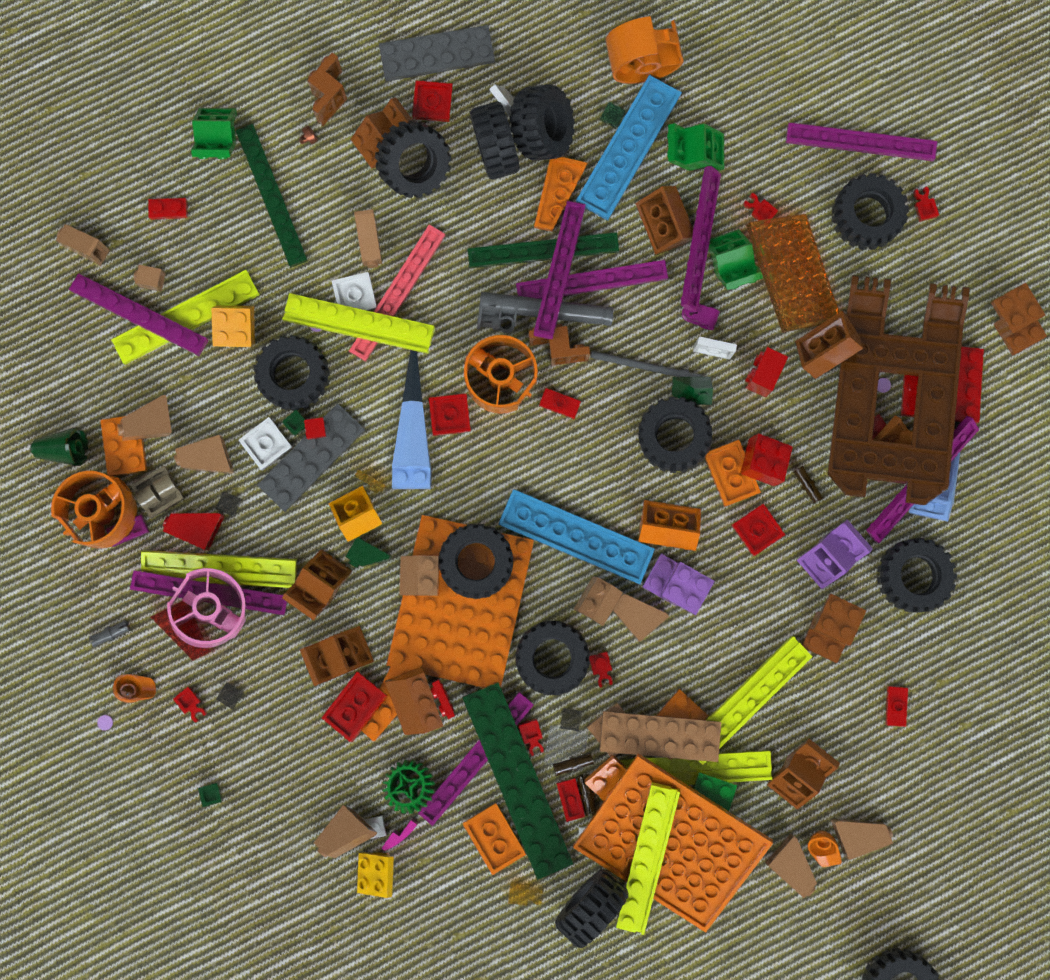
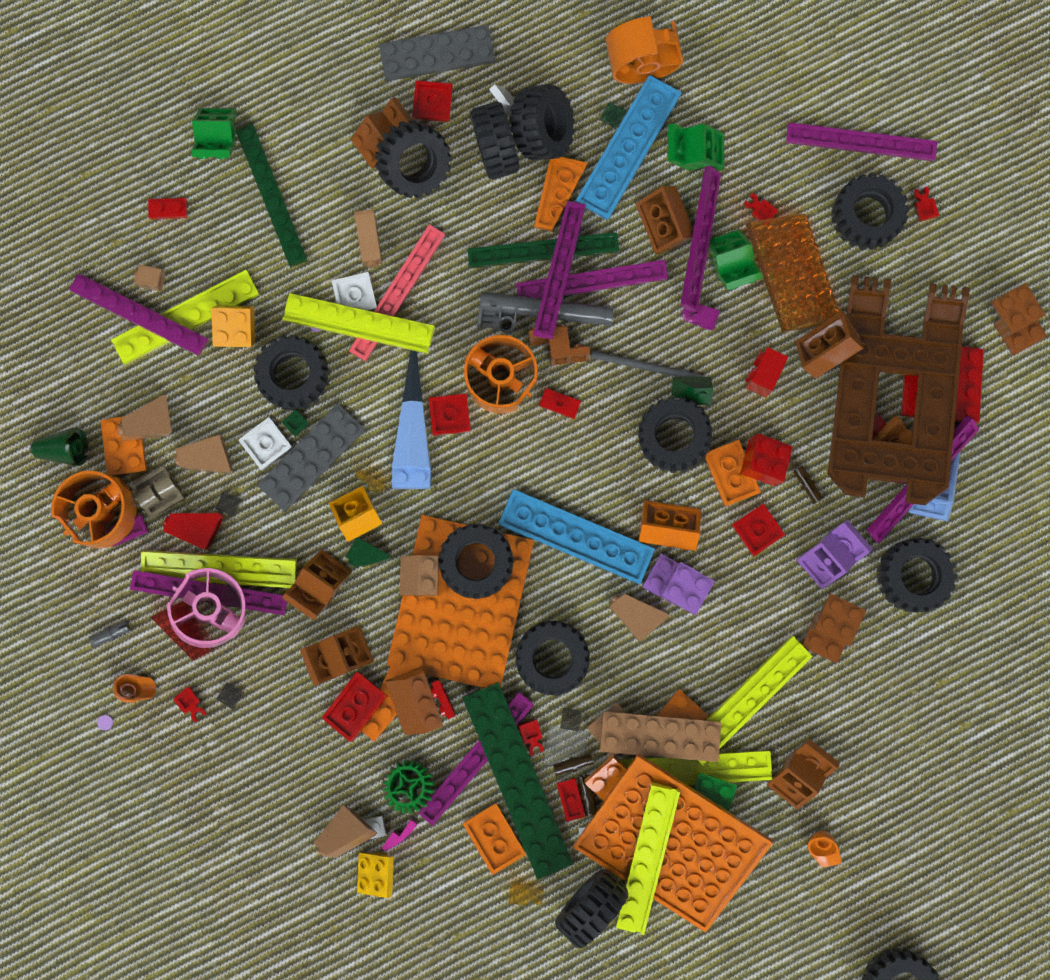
medium nougat slope [56,224,110,266] -> none
dark green plate [198,782,223,807] -> none
copper tile [299,125,318,145] -> none
red tile [304,417,326,440] -> none
dark orange bracket [307,52,347,126] -> none
medium nougat slope [574,576,623,626] -> none
red plate [589,652,613,688] -> none
white tile [693,337,737,359] -> none
medium nougat slope [765,833,817,898] -> none
medium nougat slope [831,819,893,860] -> none
lavender piece [877,378,891,393] -> none
red plate [885,686,908,727] -> none

